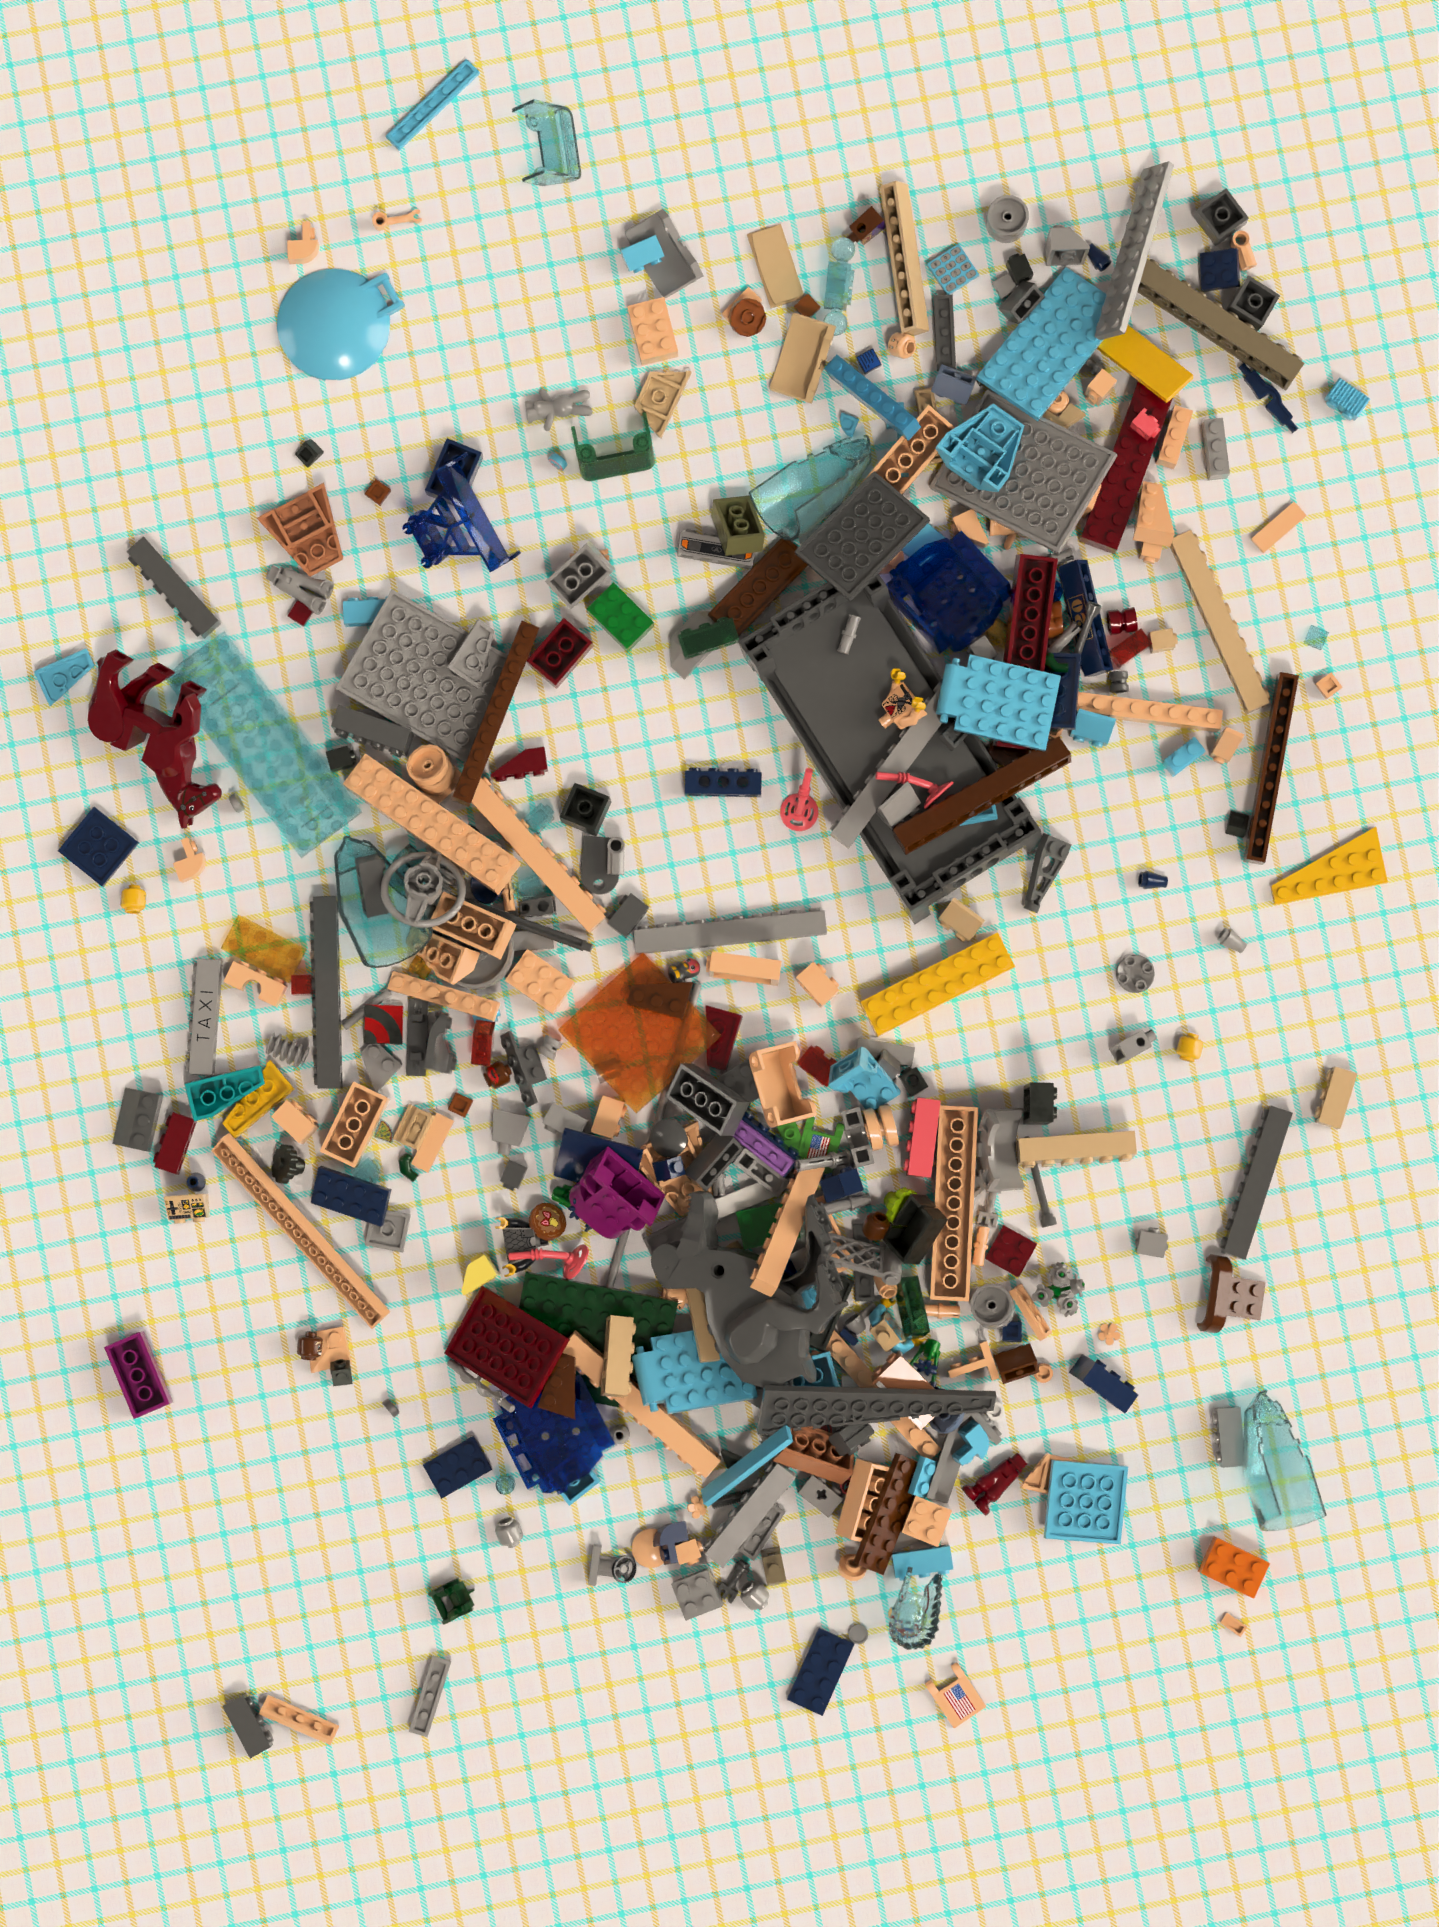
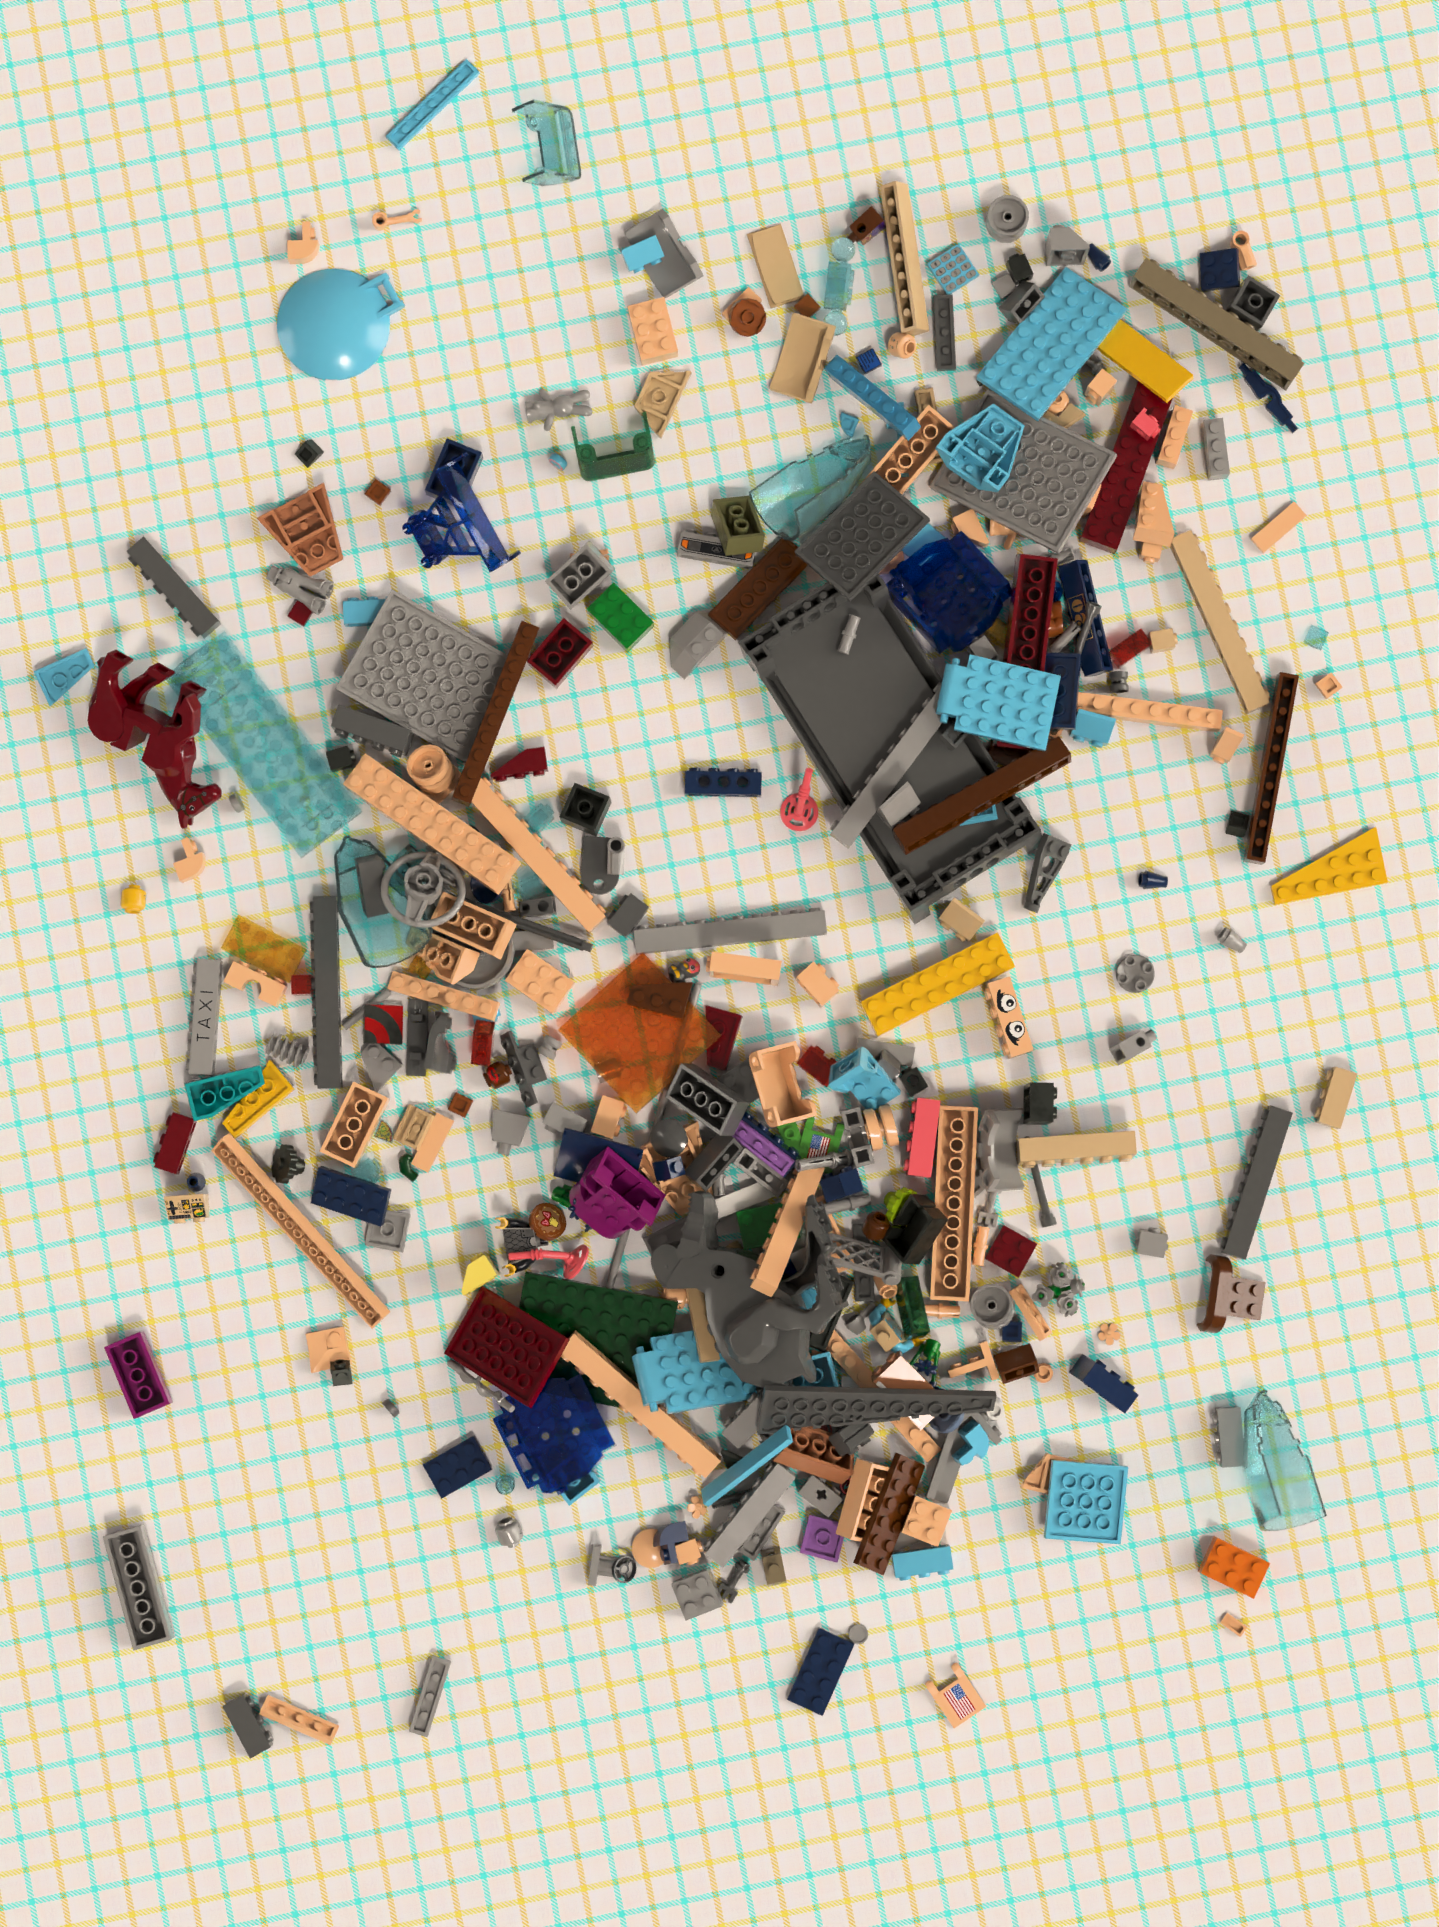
dark blue plate [58,807,139,887] -> none
dark grey slope [112,1088,163,1152] -> none
light nougat brick [271,1100,319,1144] -> none
reddish brown head [297,1331,323,1361] -> none
dark green piece [428,1578,475,1625] -> none
light grey wing [446,620,494,689] -> none
dark grey brick [500,1160,528,1191] -> none
reddish brown wing [538,1353,576,1420] -> none
tan brick [601,1315,636,1398] -> none
light grey cone [610,1425,630,1444] -> none
clear green brick [677,617,739,660] -> none
light grey head [740,1581,769,1610] -> none
light nougat plate [838,1554,867,1581] -> none
dark blue tile [839,1328,858,1346] -> none
coral dish [875,772,953,809] -> none
torso [878,668,927,729] -> none
clear light blue piece [888,1567,943,1650] -> none
medium azure plate [908,1456,938,1499] -> none
sand blue brick [931,364,976,405] -> none
dark red piece [961,1453,1027,1516] -> none
dark green arm [1045,652,1069,673] -> none
light grey plate [1094,161,1174,340] -> none
dark red wheel [1107,607,1138,635] -> none
medium azure brick [1162,737,1206,777] -> none
yellow head [1176,1033,1203,1062] -> none
dark grey brick [1193,188,1249,246] -> none
medium azure brick [1324,378,1370,421] -> none
none -> light grey brick [103,1524,175,1651]
none -> light grey brick [721,1389,764,1449]
none -> medium lavender plate [800,1514,844,1563]
none -> light nougat brick [983,977,1033,1059]

